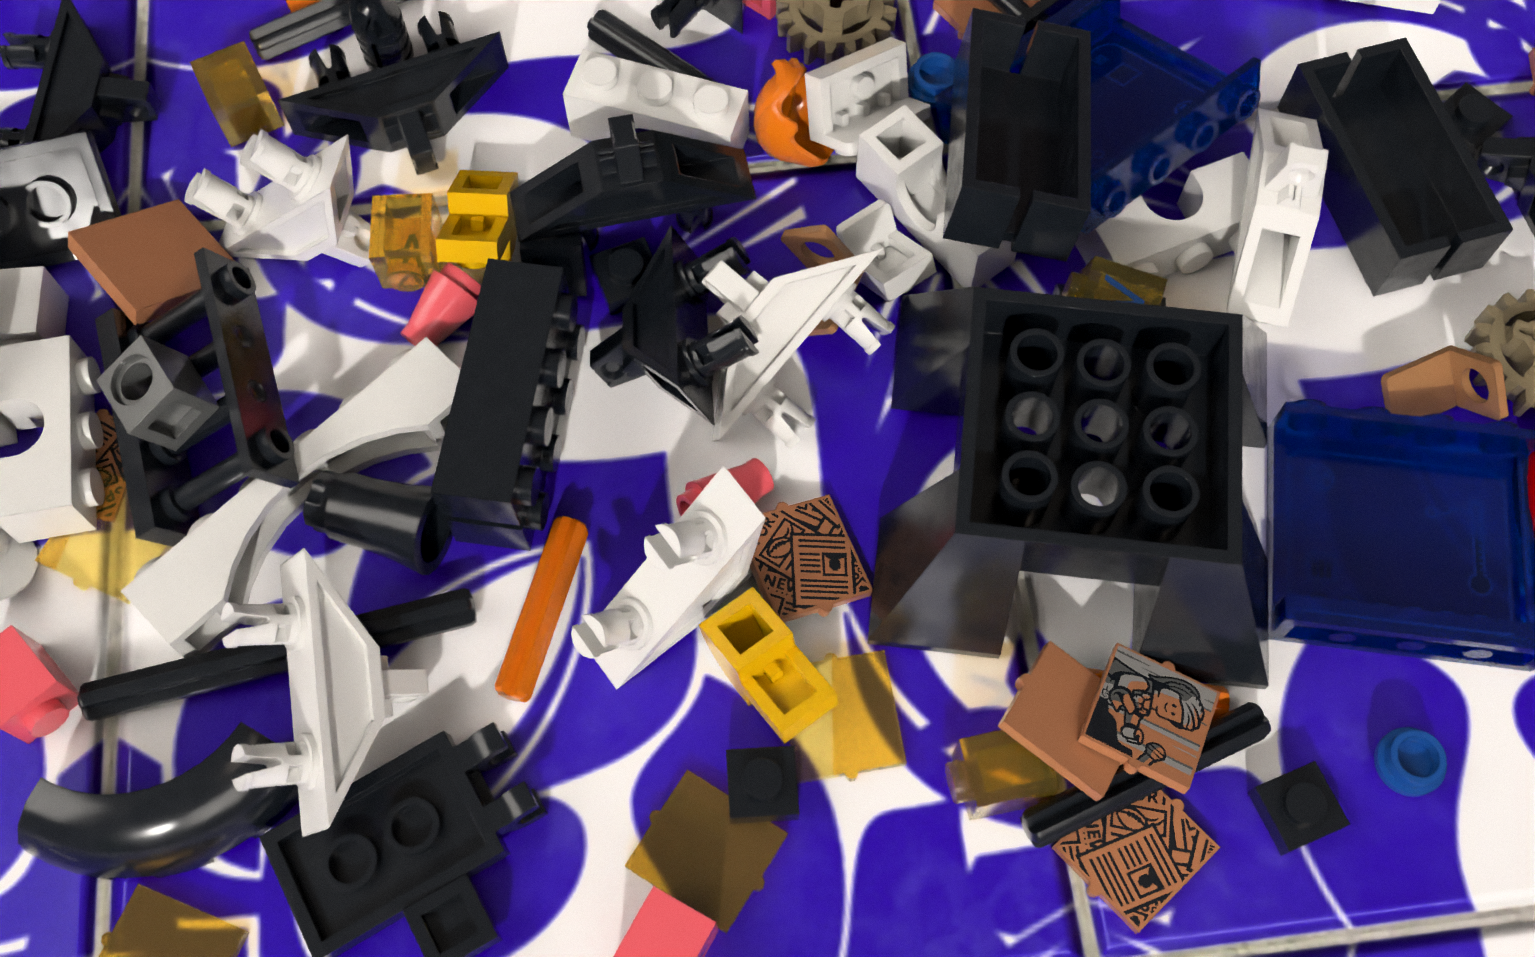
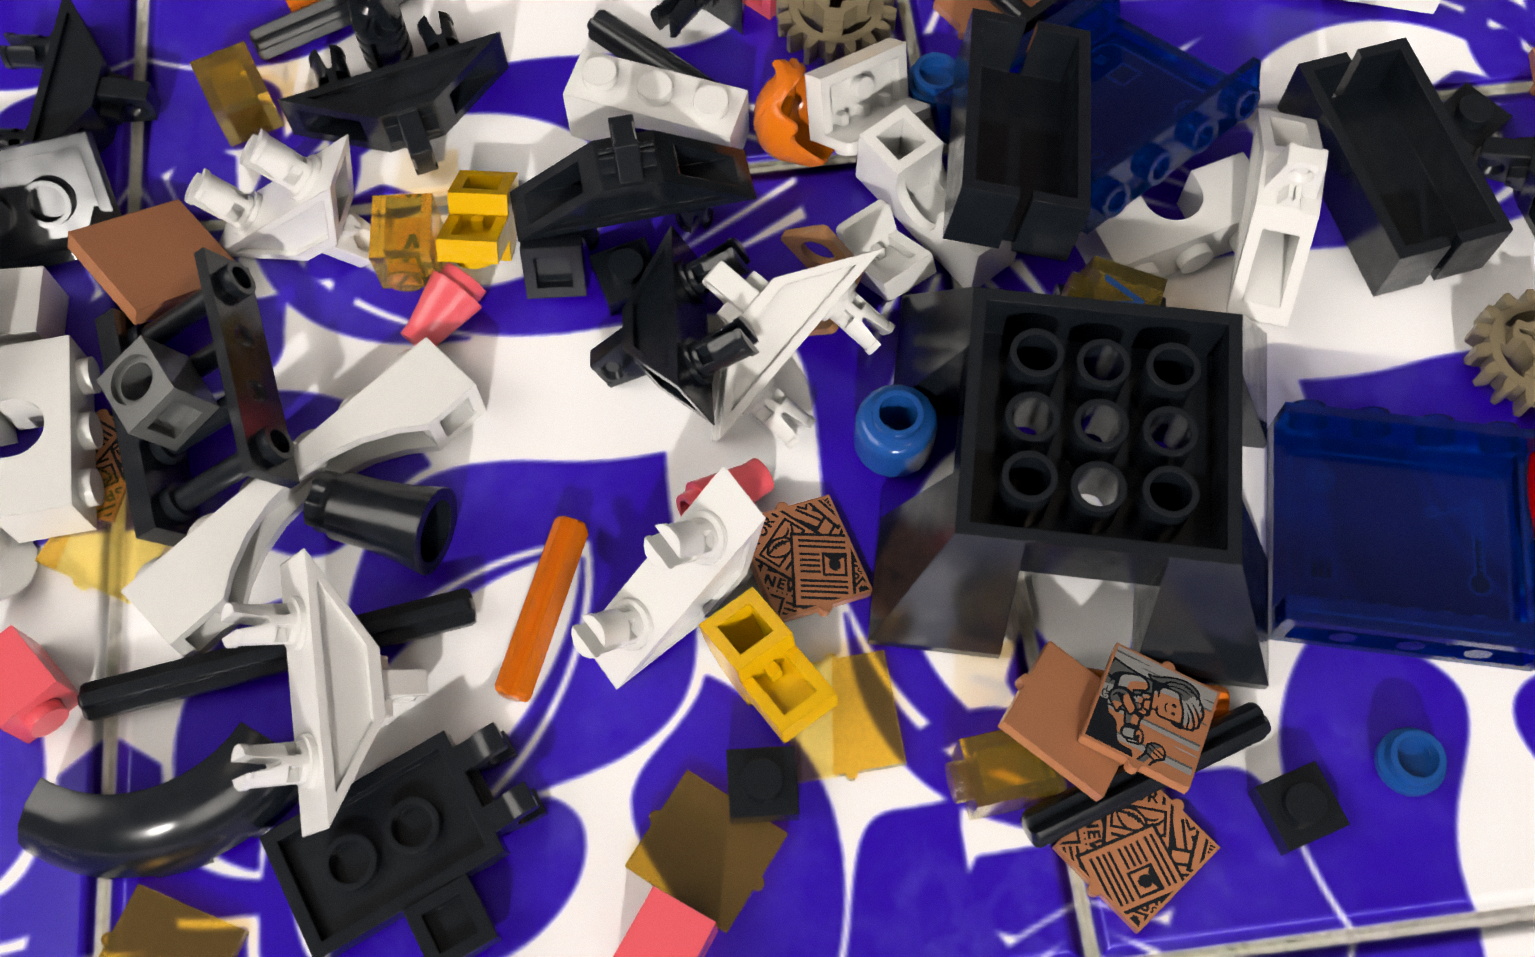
black piece [430,258,585,551] -> none
medium nougat bracket [1381,345,1509,432] -> none
none -> blue head [853,384,938,478]

